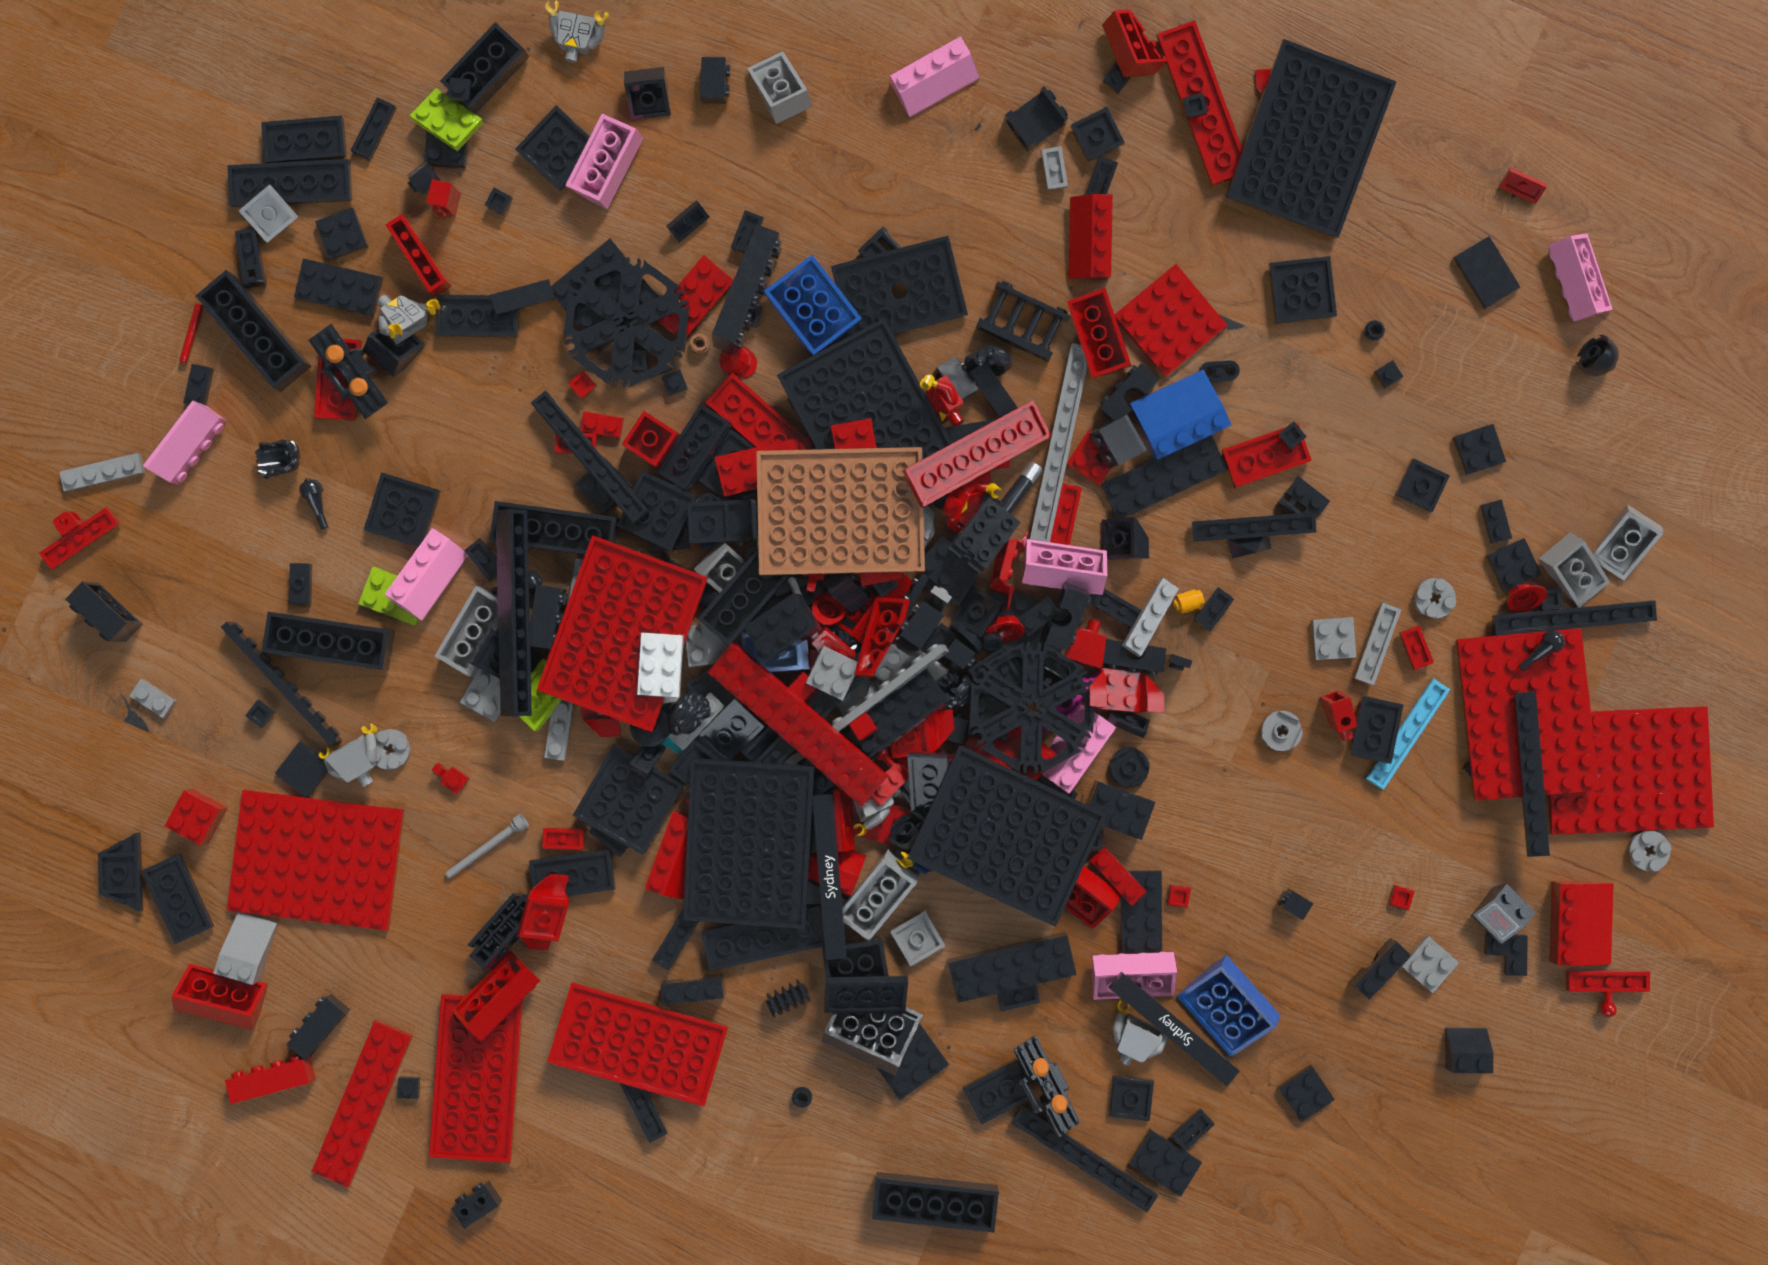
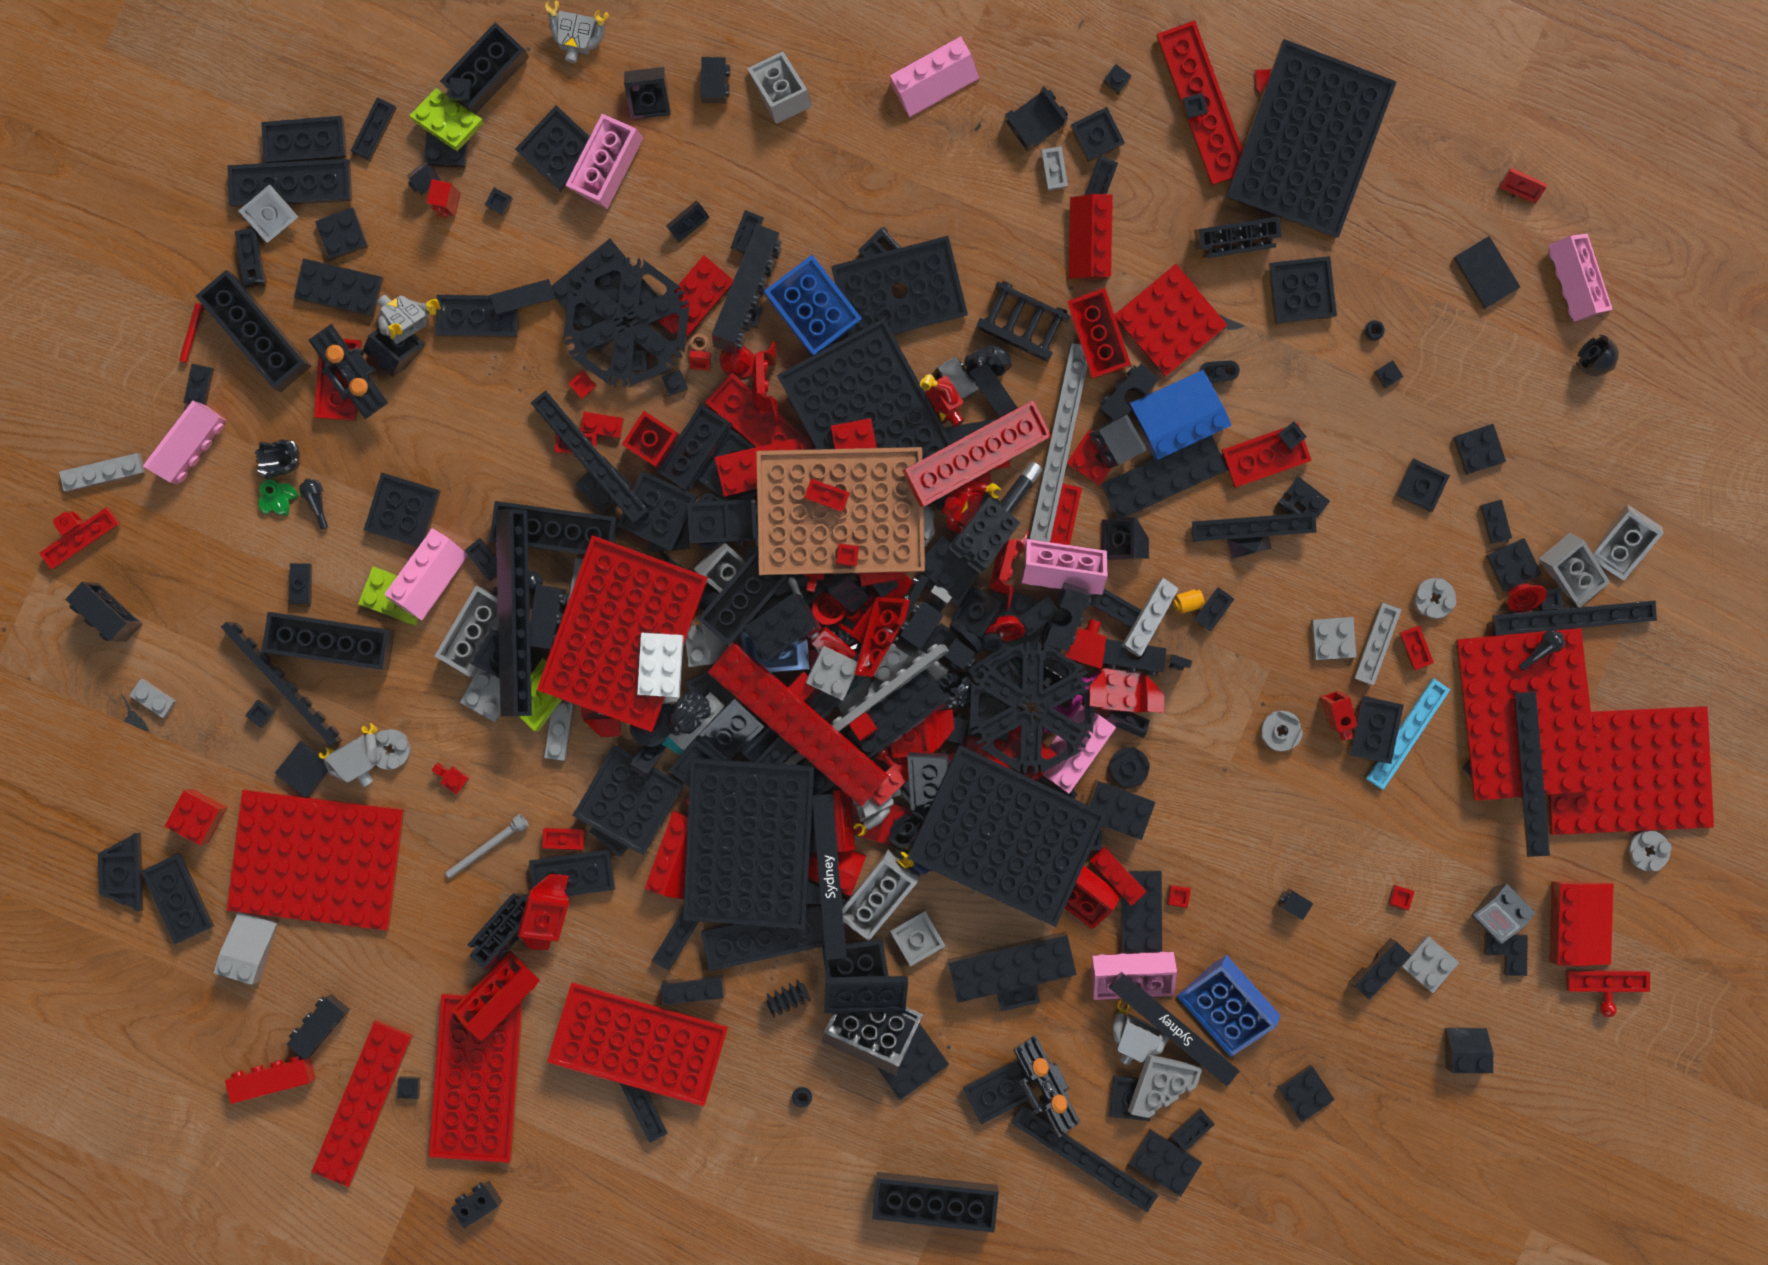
red slope [171,964,268,1030] -> none
red brick [385,214,451,297] -> none
red wedge [1102,9,1168,77] -> none
none -> green plate [258,479,299,516]
none -> red plate [689,350,711,371]
none -> red piece [752,341,779,425]
none -> red plate [804,478,850,513]
none -> red tile [836,543,859,567]
none -> light grey plate [1128,1054,1203,1118]
none -> black brick [1194,217,1281,258]

